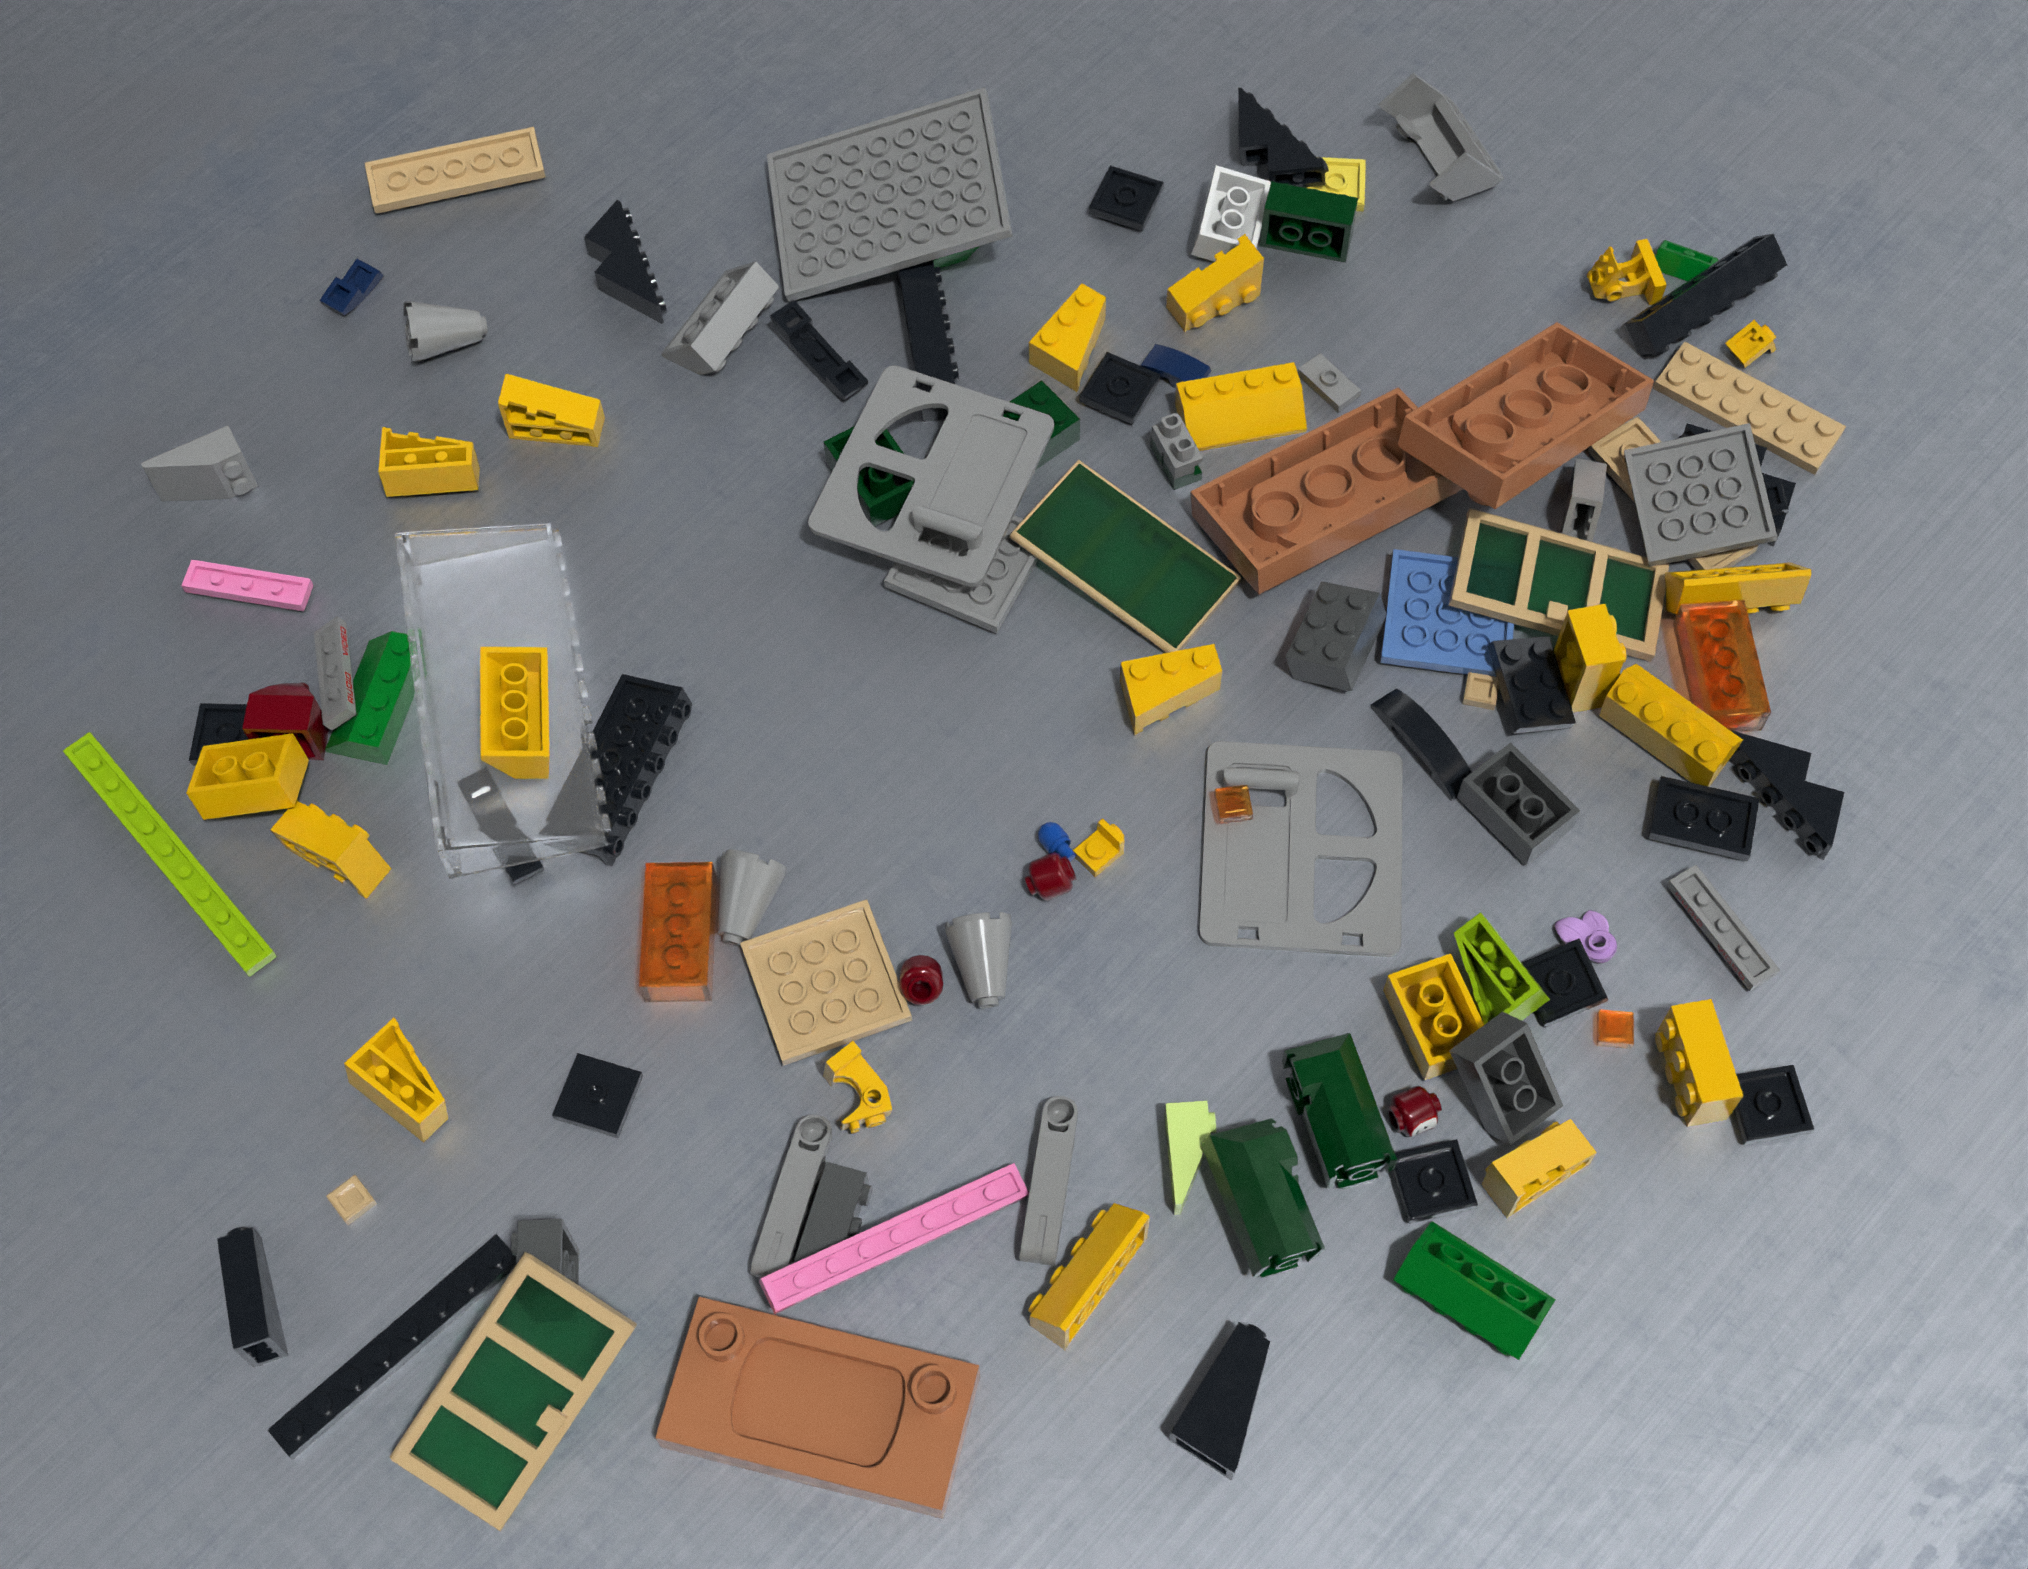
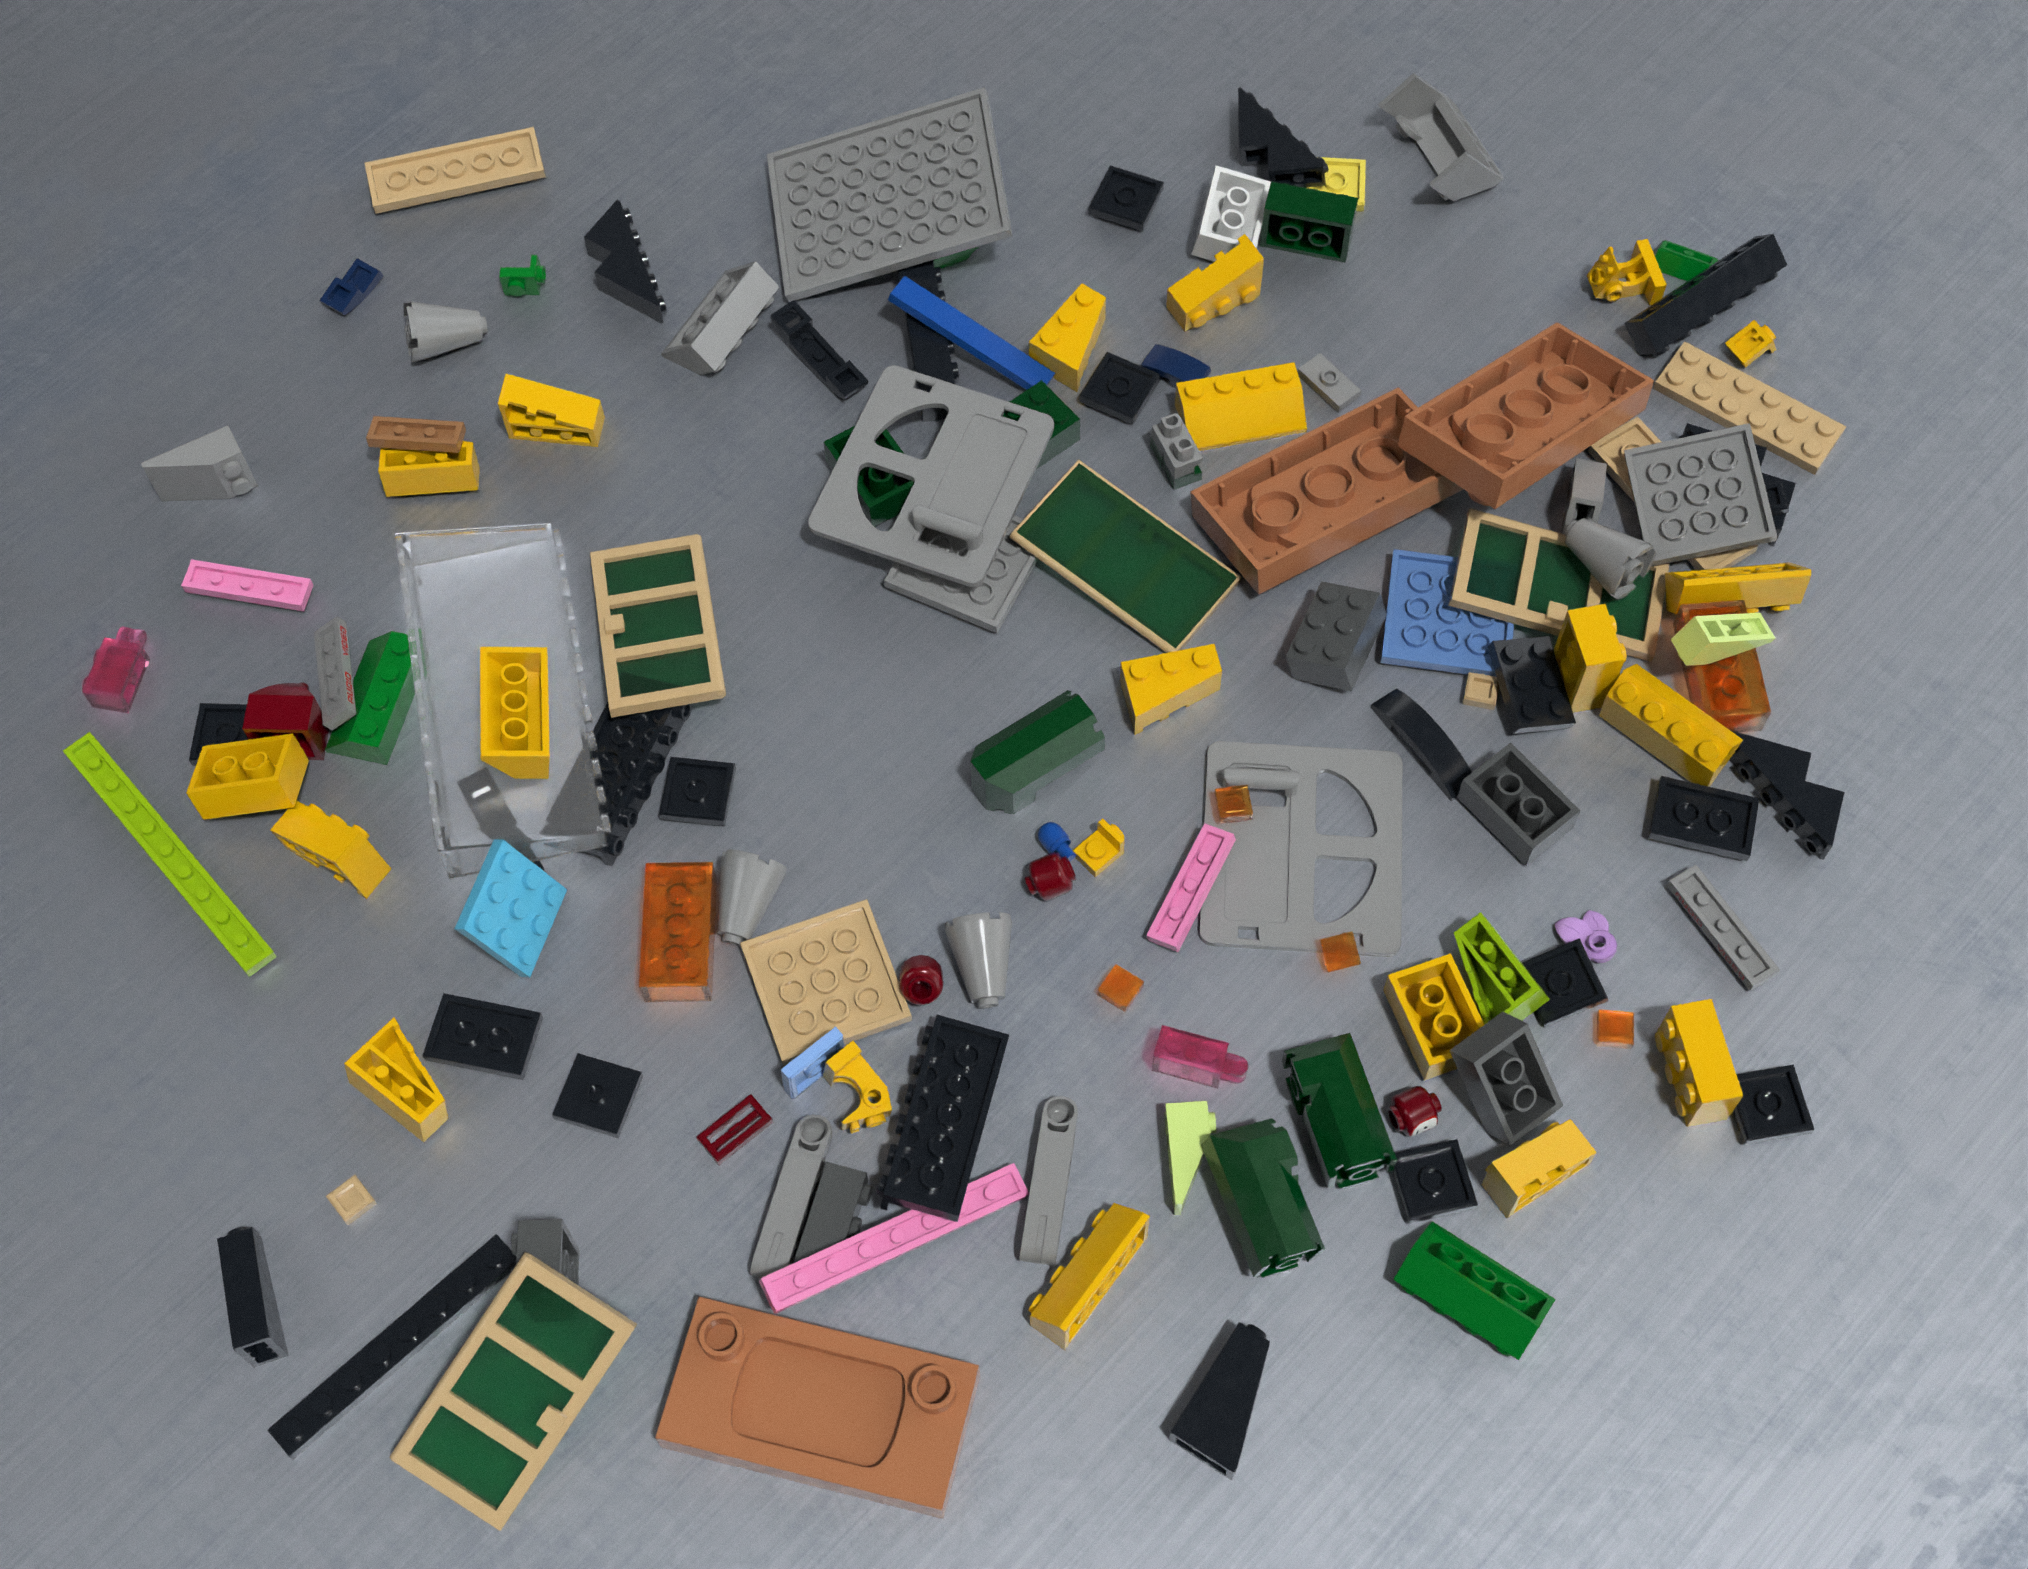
none -> clear pink brick [82,626,150,714]
none -> medium nougat plate [366,416,466,453]
none -> black plate [422,993,543,1080]
none -> medium azure plate [454,839,567,977]
none -> green bracket [499,255,546,296]
none -> door [590,534,726,718]
none -> black plate [659,757,736,826]
none -> dark red tile [696,1094,773,1166]
none -> light blue tile [781,1027,844,1099]
none -> black bracket [876,1014,1009,1222]
none -> blue tile [888,276,1055,390]
none -> dark green brick [970,690,1105,814]
none -> clear orange plate [1097,964,1144,1013]
none -> bright pink plate [1146,823,1236,952]
none -> clear pink brick [1152,1025,1248,1089]
none -> clear orange plate [1319,931,1361,972]
none -> light grey cone [1565,518,1656,600]
none -> yellowish green slope [1671,613,1776,666]

